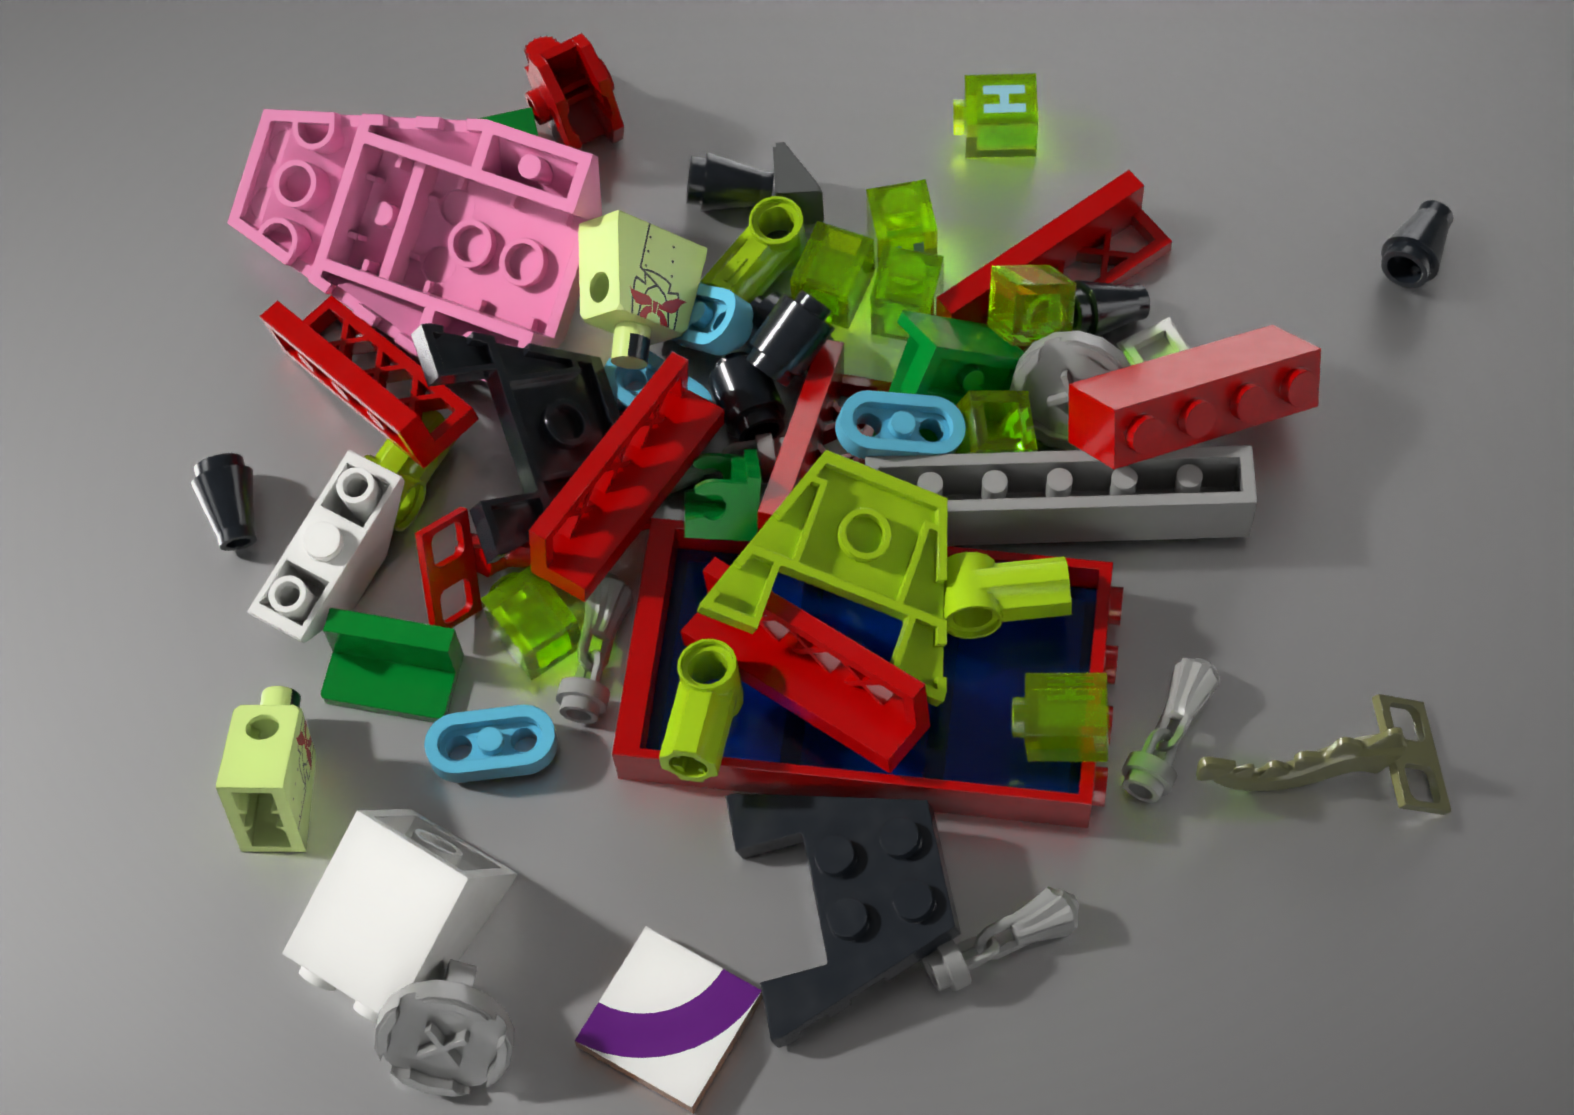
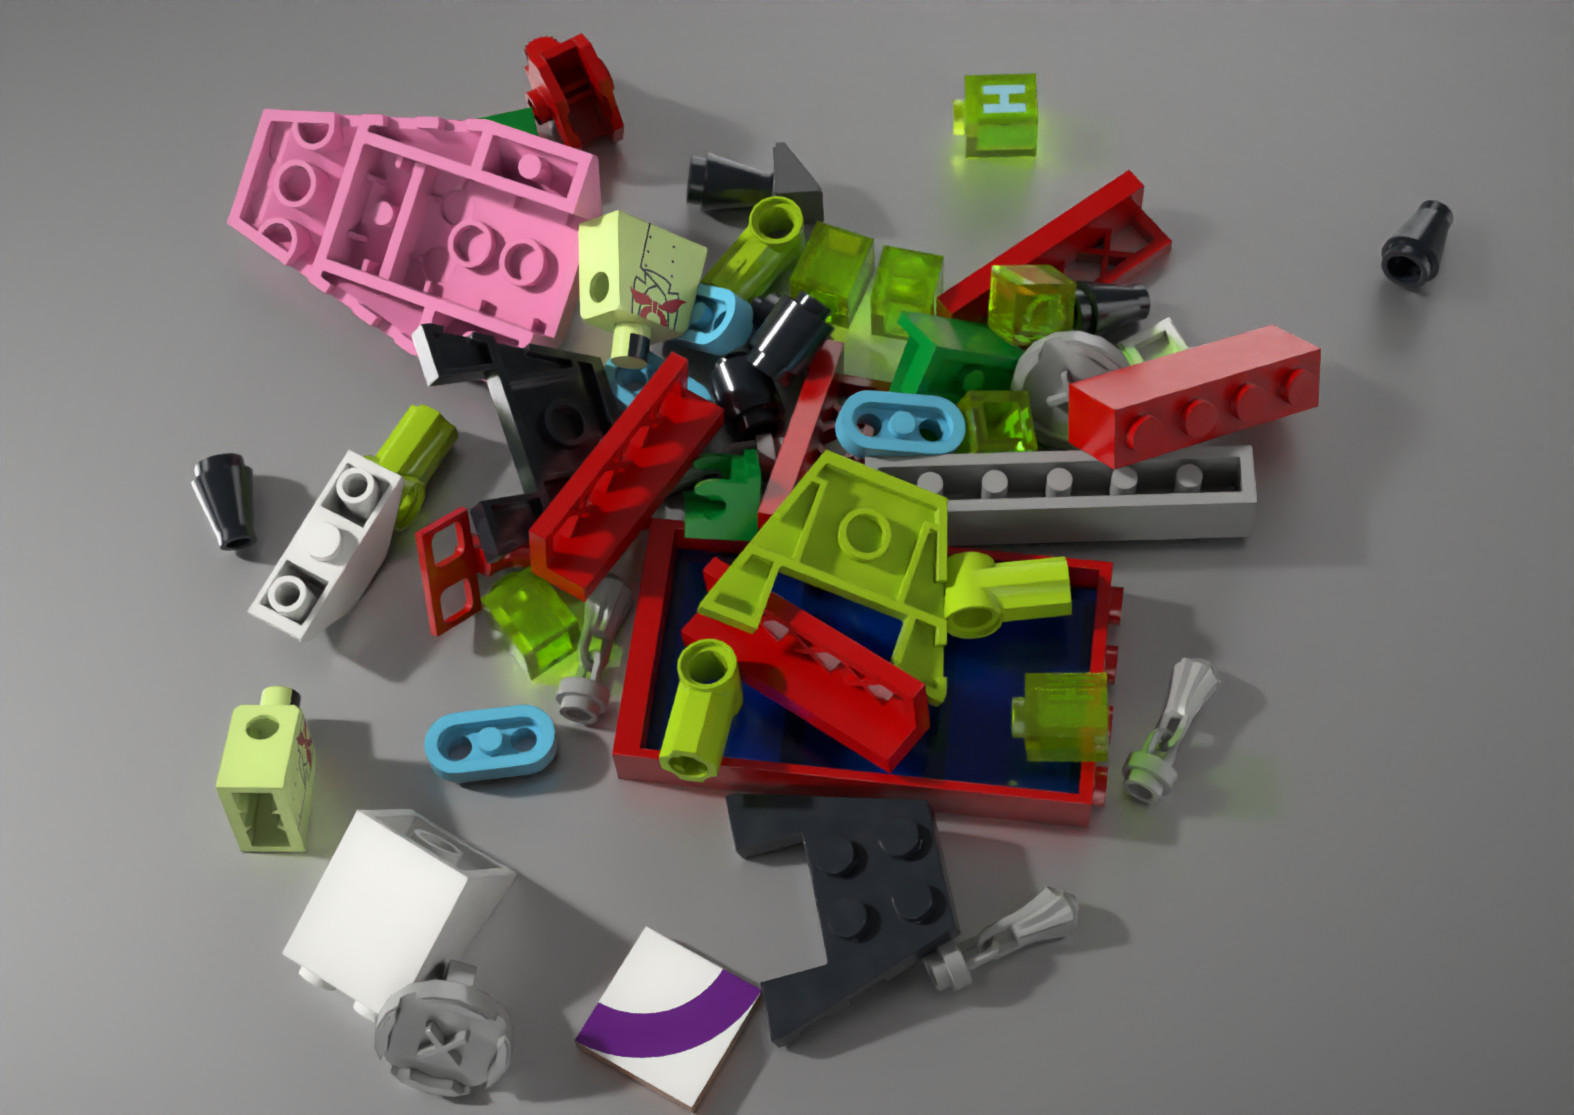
red fence [259,295,479,469] -> none
green panel [321,607,464,723] -> none
clear neon green brick [866,179,938,279] -> none
olive piece [1196,694,1452,815] -> none

